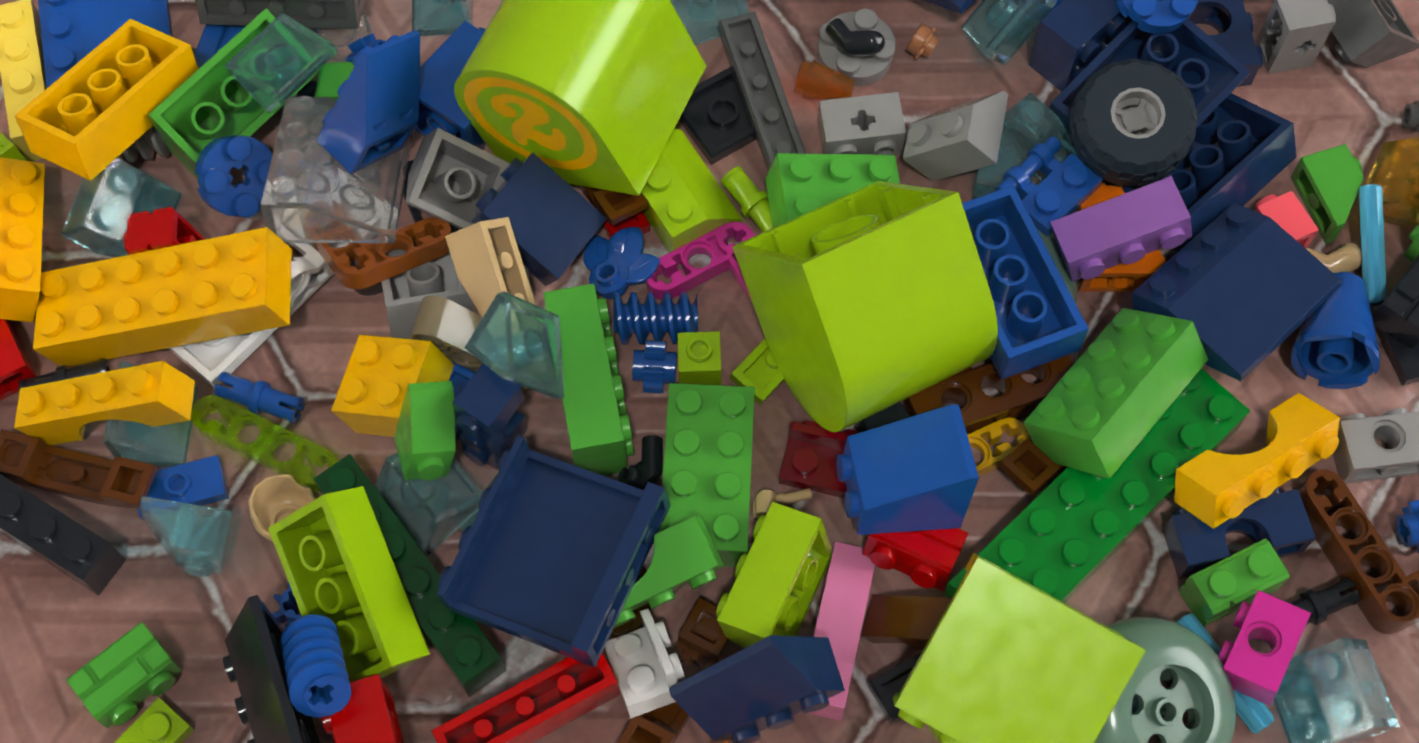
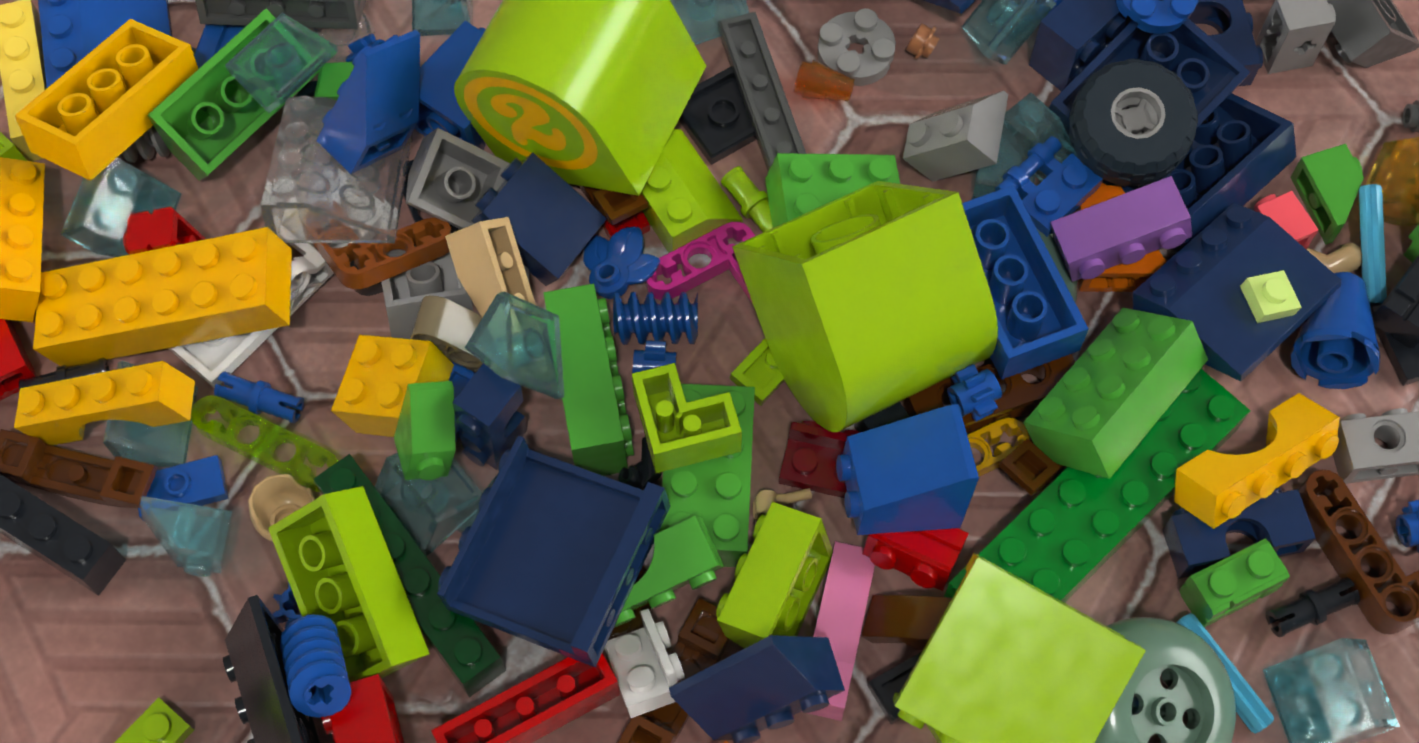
bright green brick [66,621,182,728] -> none
blue plate [195,135,281,217] -> none
lime brick [677,331,722,385] -> none
light grey brick [817,92,906,155] -> none
black arm [825,18,885,57] -> none
dark pink brick [1218,590,1311,706] -> none
none -> lime brick [632,363,742,473]
none -> blue gear [947,364,1002,421]
none -> yellowish green plate [1240,270,1302,323]

